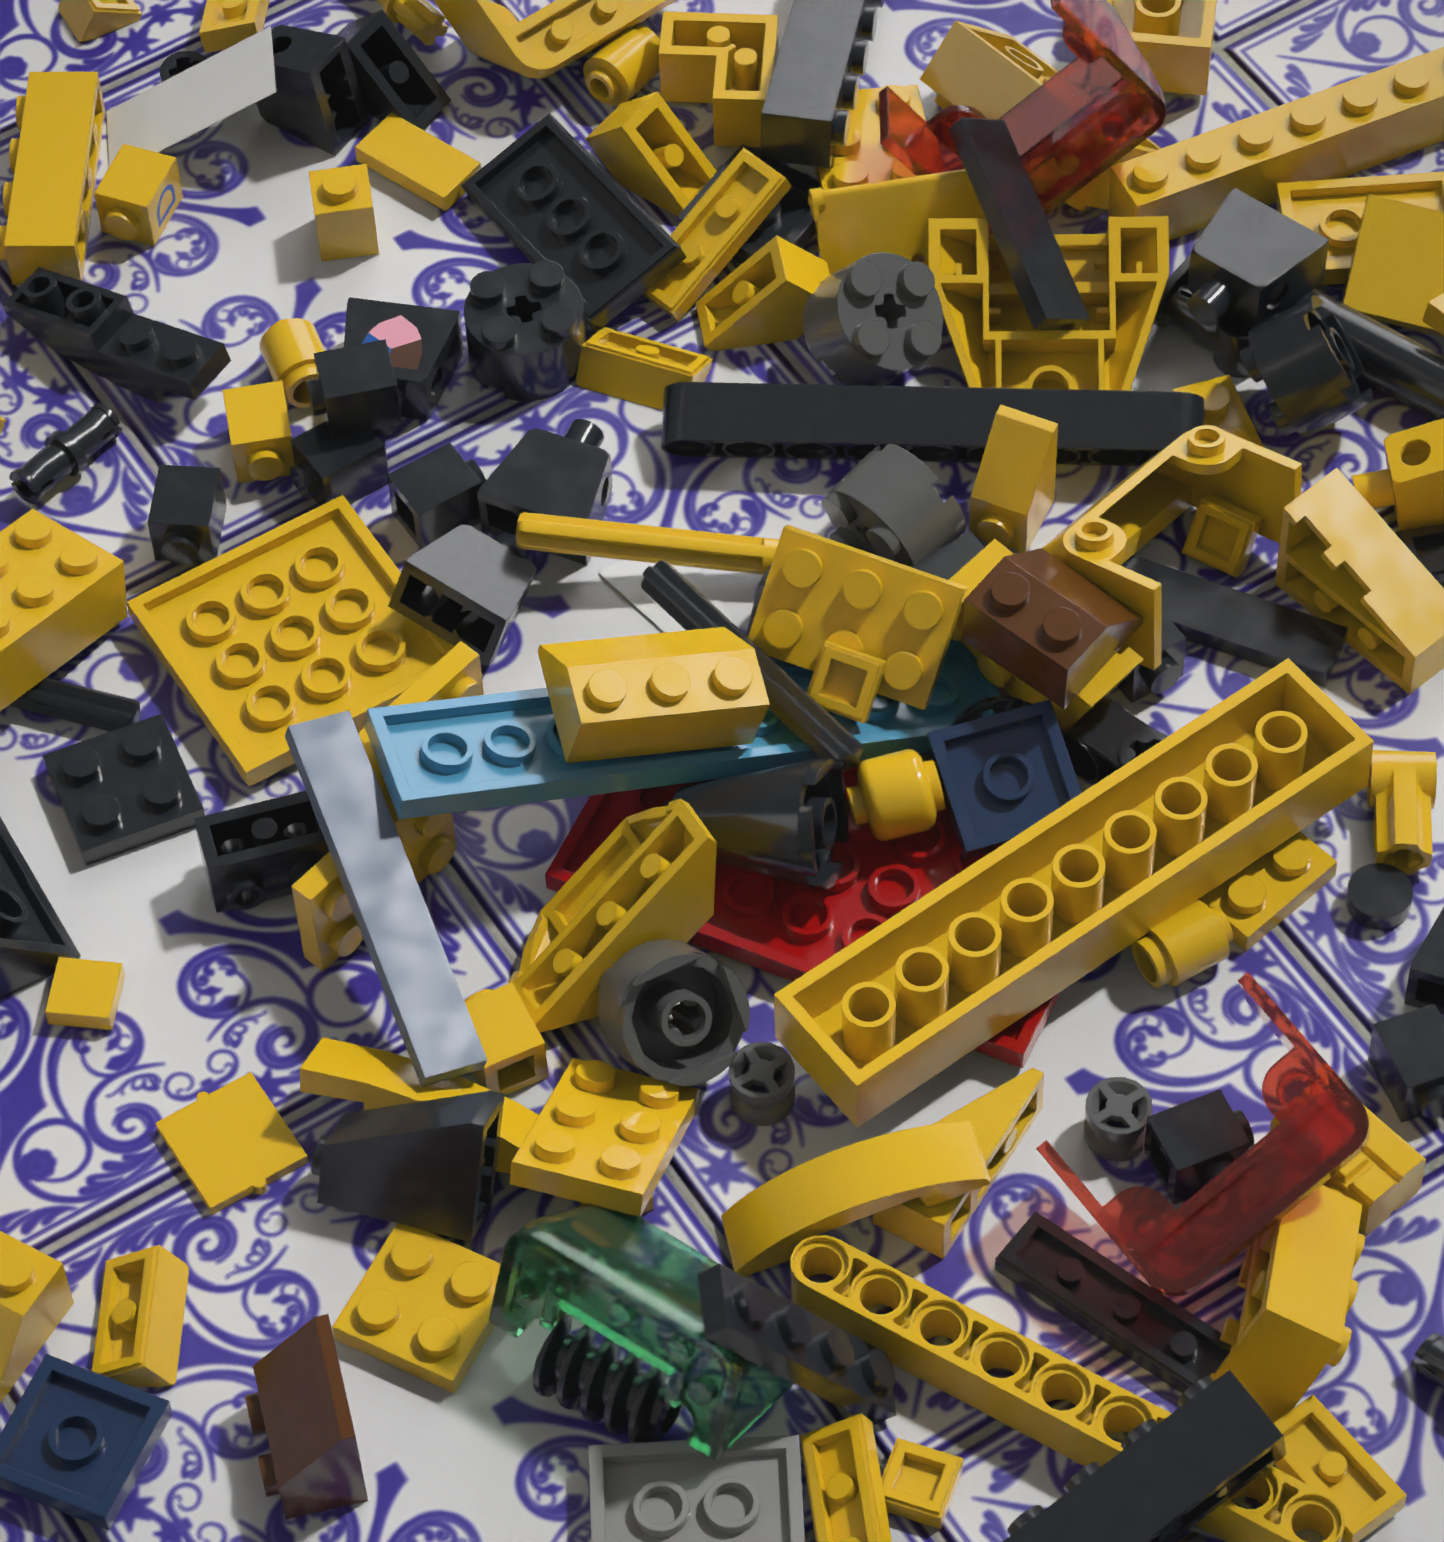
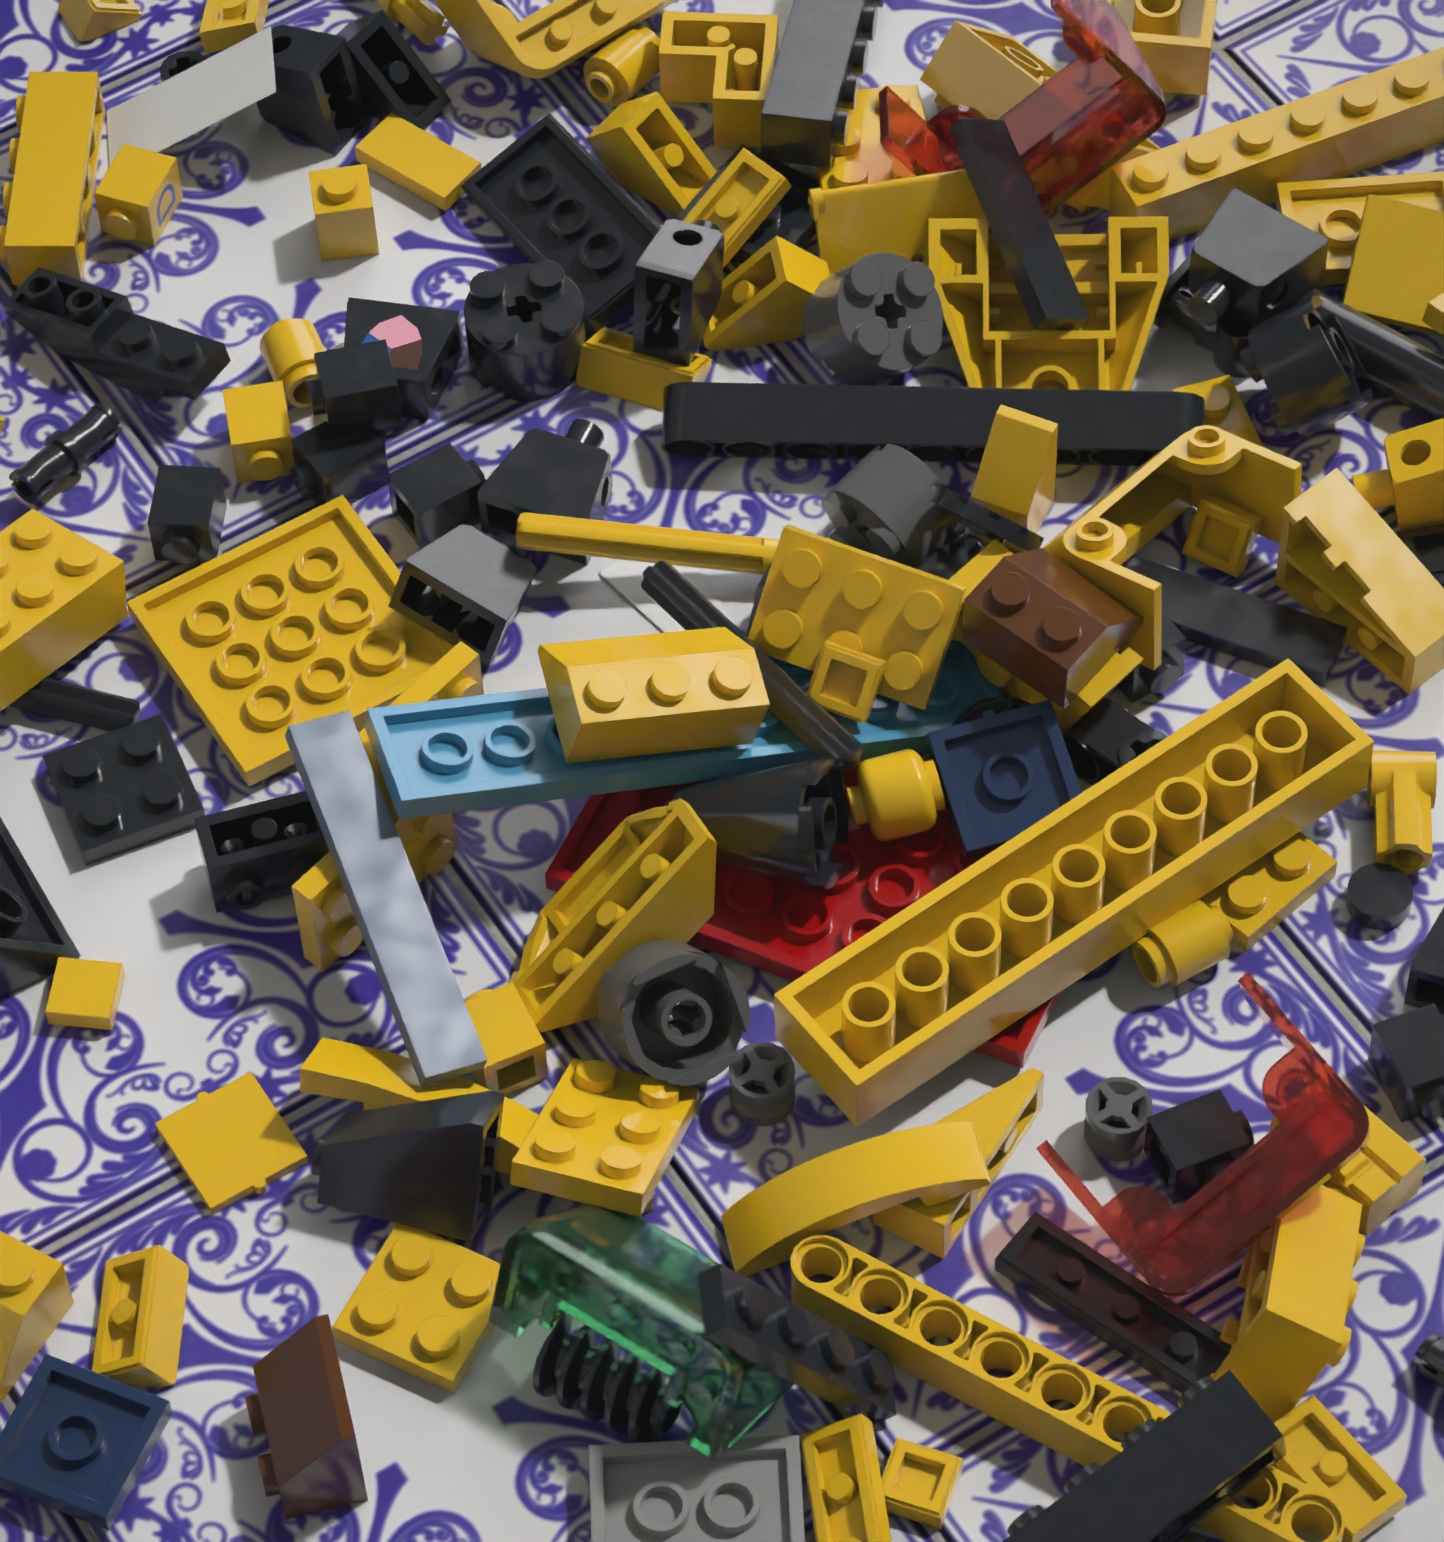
none -> black torso [633,219,725,366]
none -> black wheel [931,485,1044,551]

